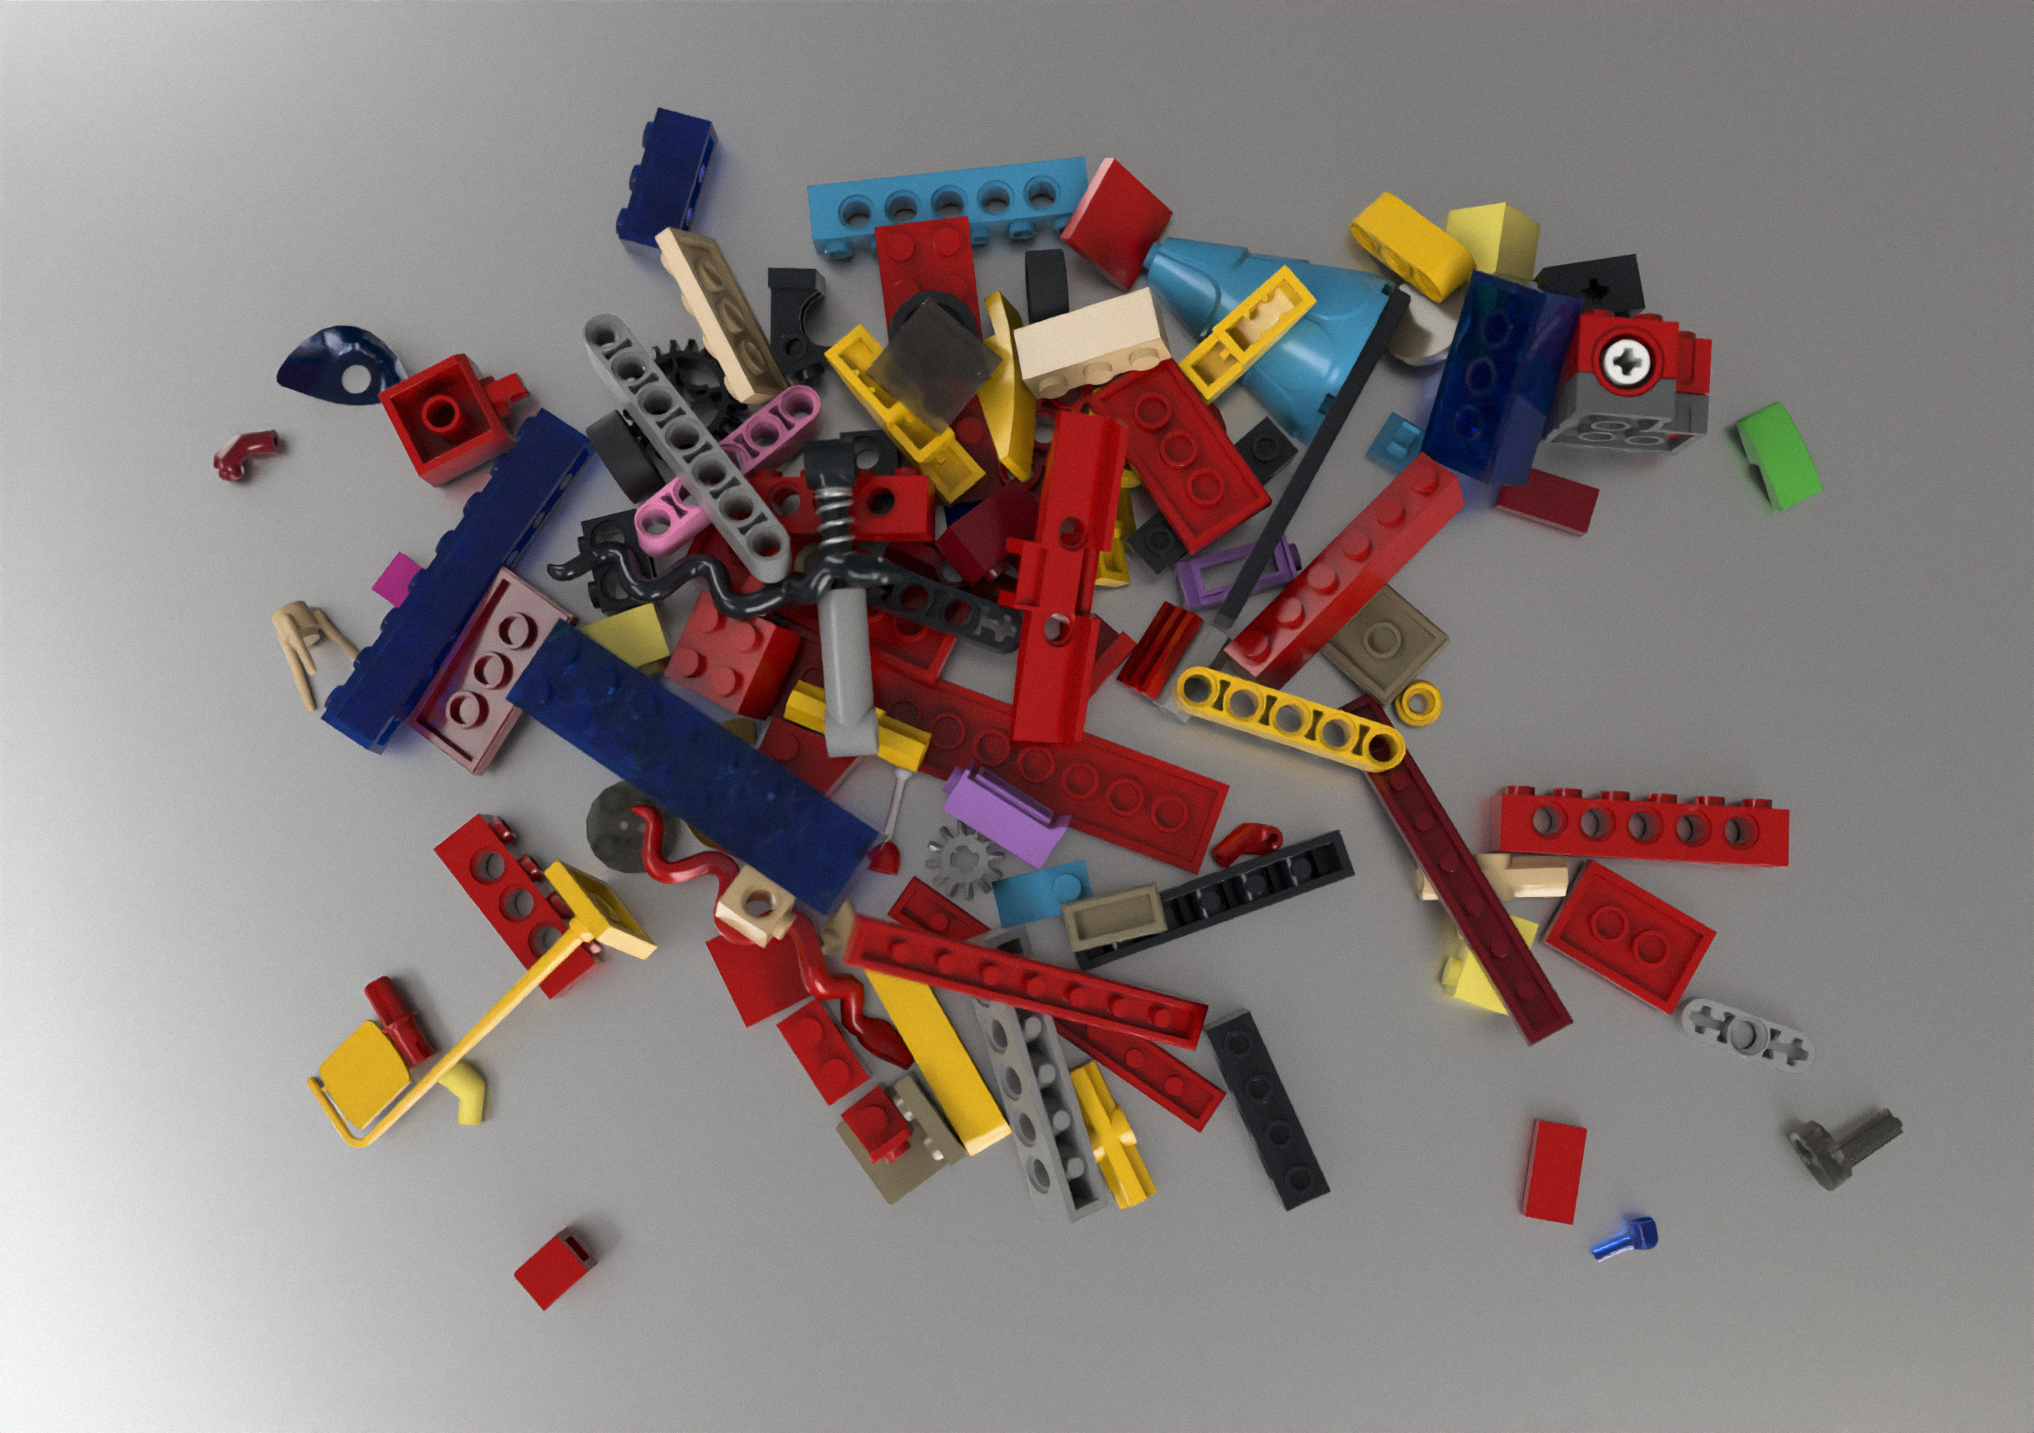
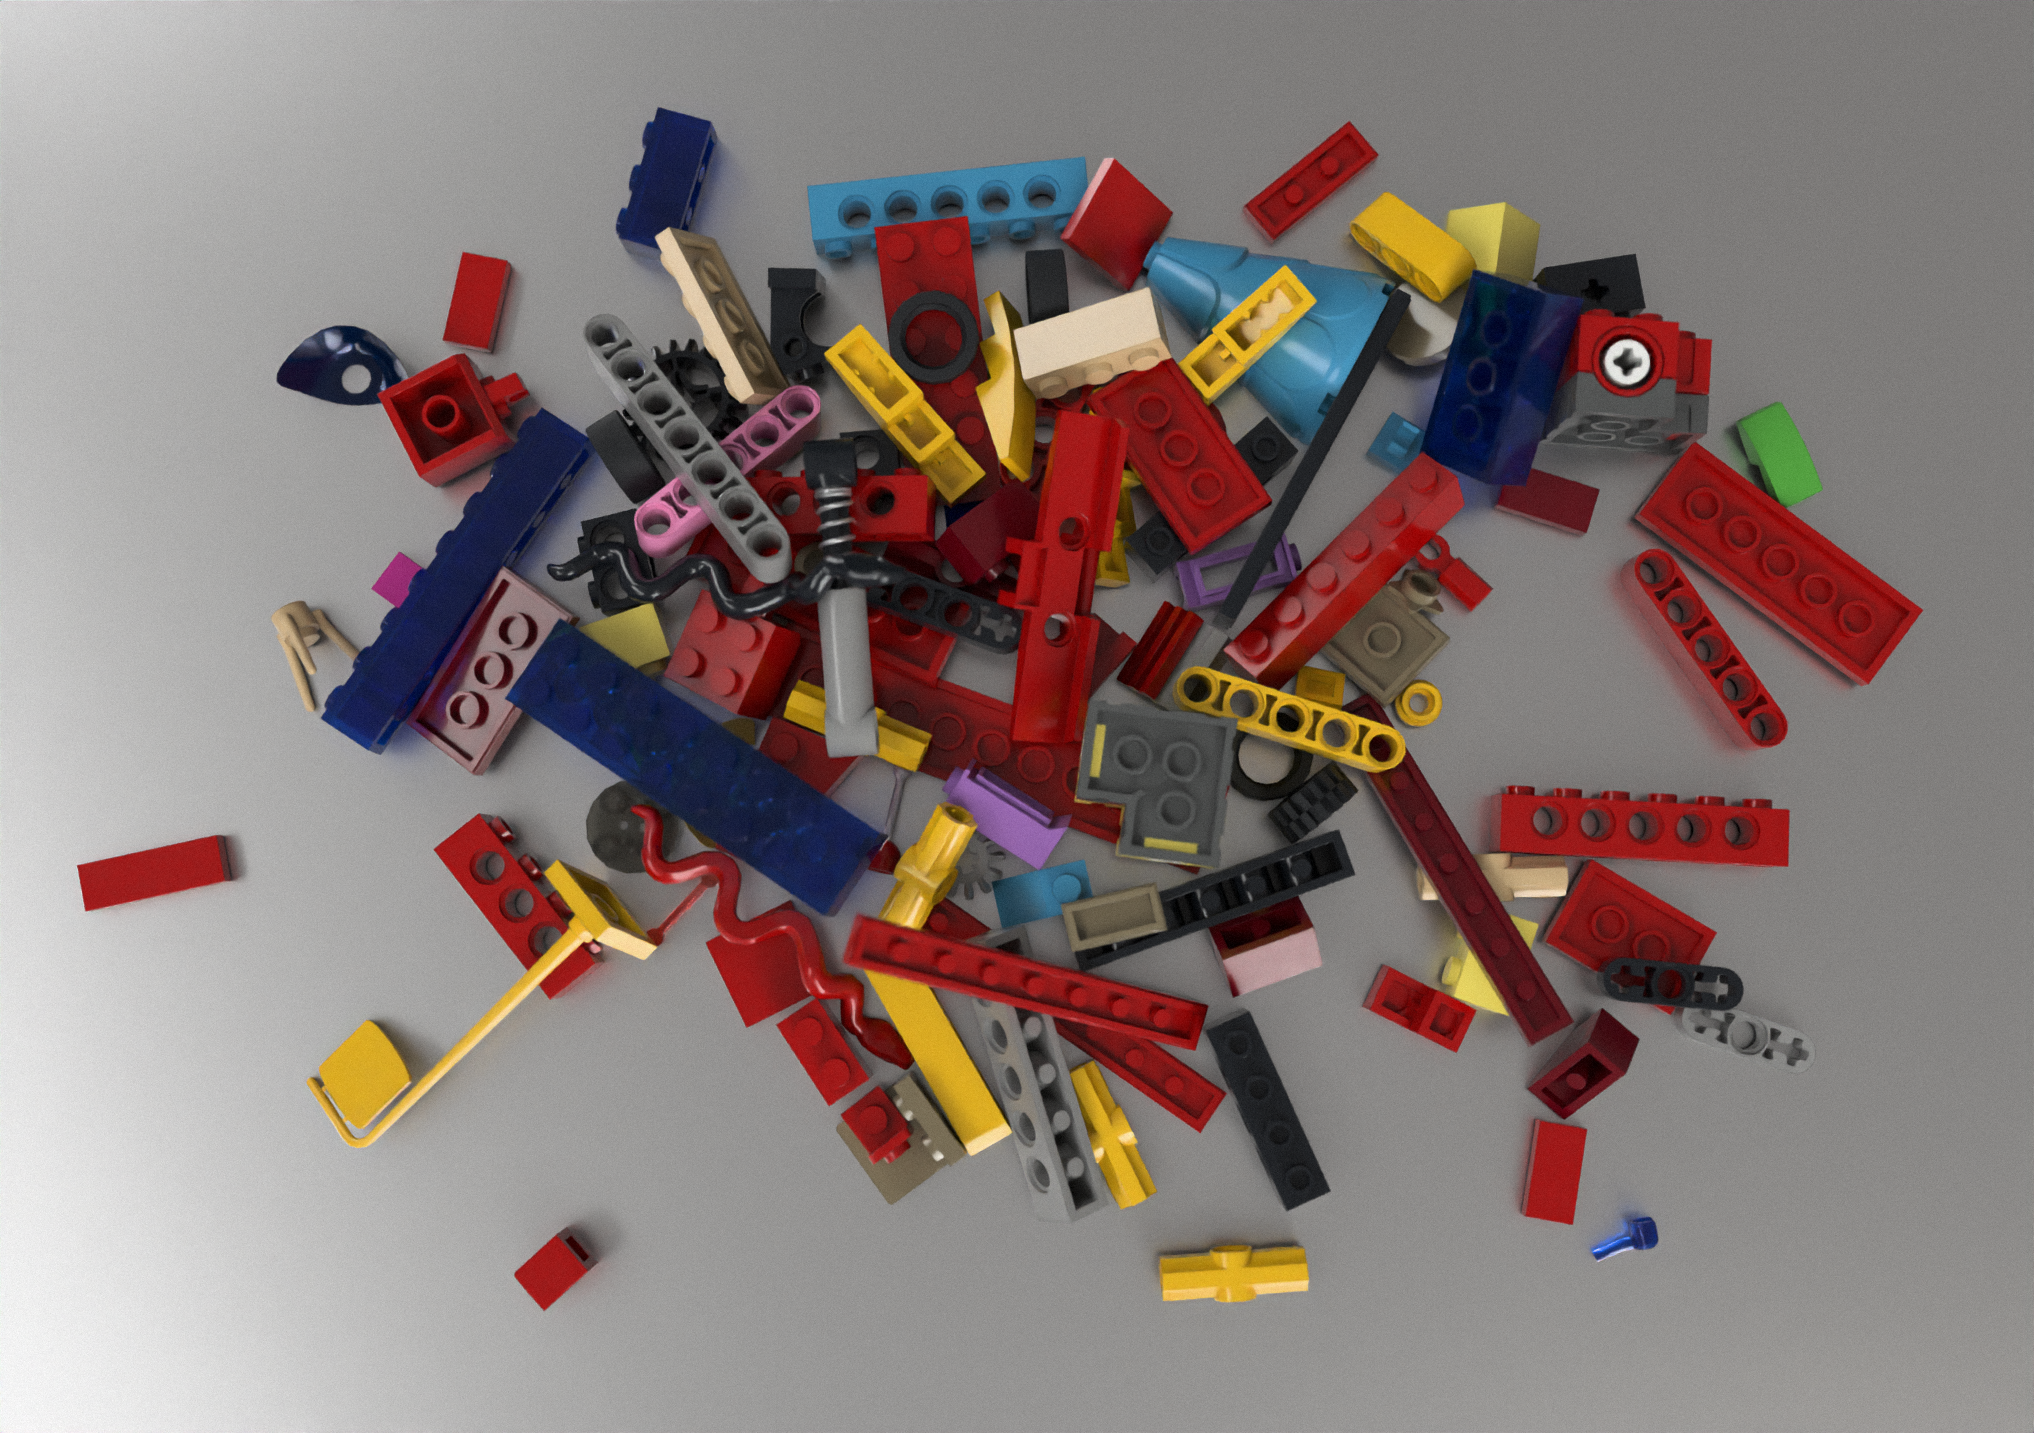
dark red arm [213,429,280,482] -> none
red axle [363,976,436,1069] -> none
light yellow arm [438,1059,485,1125] -> none
tan brick [716,863,797,948] -> none
tan arm [817,885,855,956] -> none
clear smoke plate [866,297,1003,437] -> none
red arm [1211,823,1283,868] -> none
clear smoke piece [1790,1108,1903,1191] -> none
none -> red tile [77,835,231,912]
none -> red tile [443,252,512,353]
none -> clear red hinge [646,874,719,946]
none -> yellow piece [877,801,978,929]
none -> dark grey piece [1074,699,1238,869]
none -> yellow piece [1159,1245,1309,1302]
none -> brick [1208,896,1323,998]
none -> black tyre [1230,712,1314,801]
none -> red tile [1243,121,1379,245]
none -> black tyre [1267,761,1358,844]
none -> yellow plate [1293,666,1345,711]
none -> red slope [1362,964,1477,1053]
none -> dark tan plate [1387,569,1444,615]
none -> red bar [1412,534,1494,612]
none -> dark red slope [1527,1008,1640,1120]
none -> black beam [1597,957,1744,1011]
none -> red beam [1621,549,1788,751]
none -> red plate [1634,442,1923,686]

